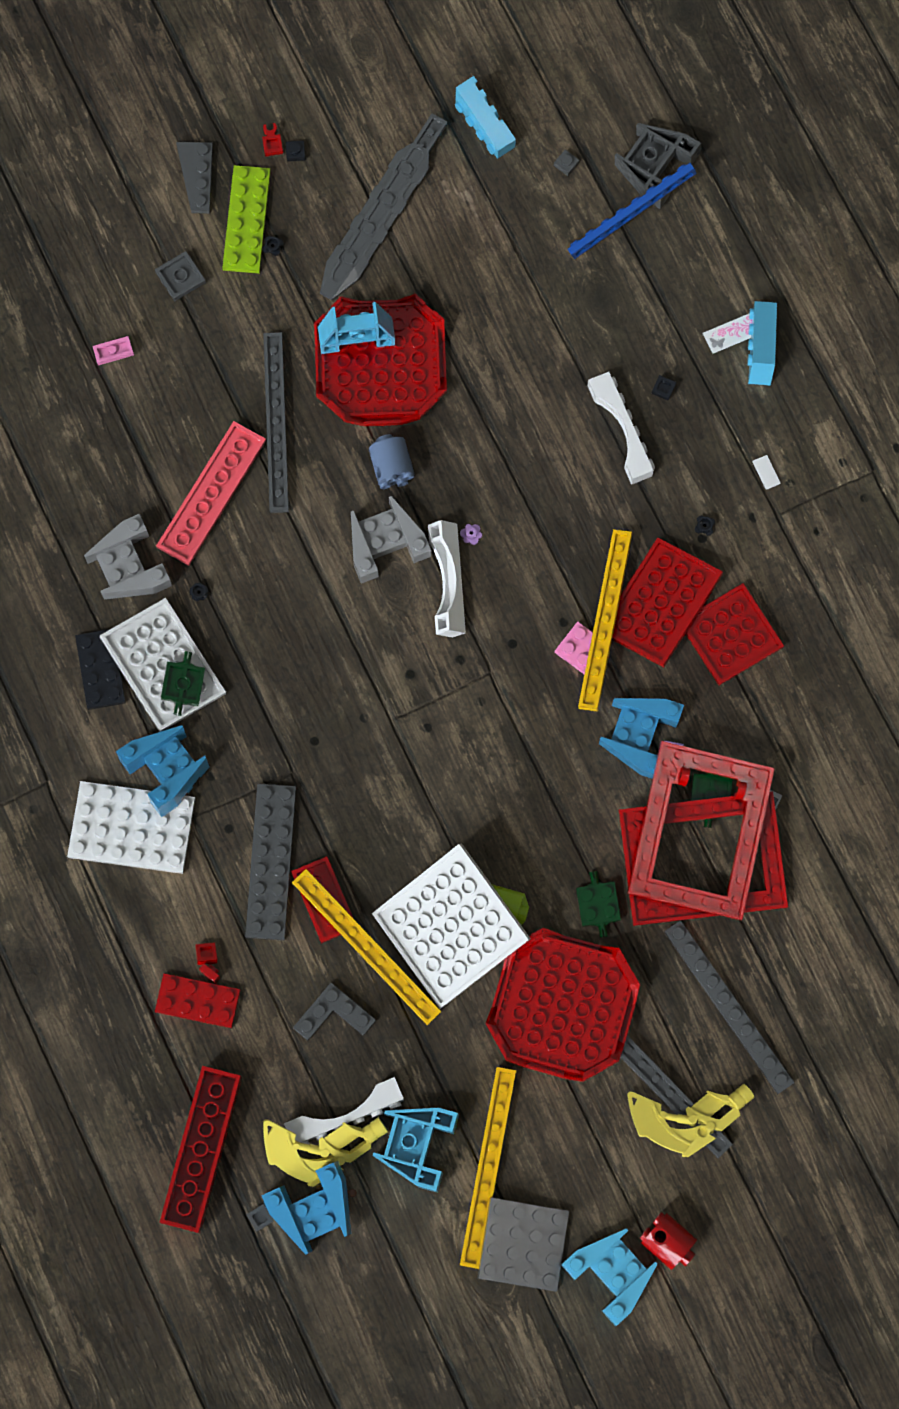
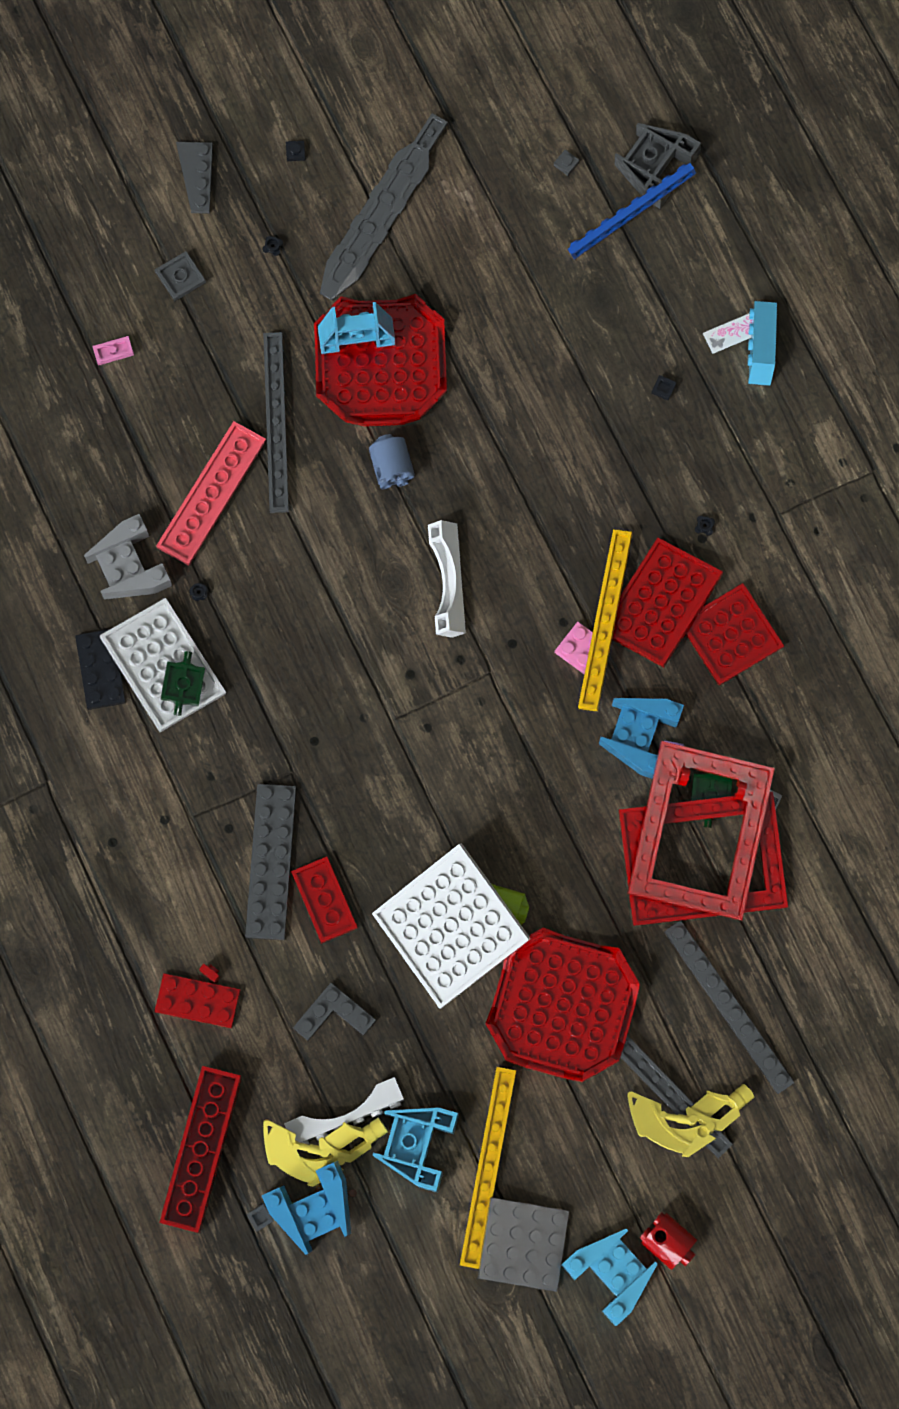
white plate [67,781,195,874] -> none
dark azure wedge [116,725,209,817] -> none
red plate [195,942,217,965] -> none
lime plate [222,165,271,274] -> none
red plate [262,123,283,157] -> none
yellow plate [292,869,441,1025] -> none
light grey wedge [351,496,431,584] -> none
medium azure wedge [455,76,516,159] -> none
lavender plant [460,524,482,545] -> none
dark green plate [576,871,621,938] -> none
white arch [587,372,655,485] -> none
white sticker [752,455,780,490] -> none

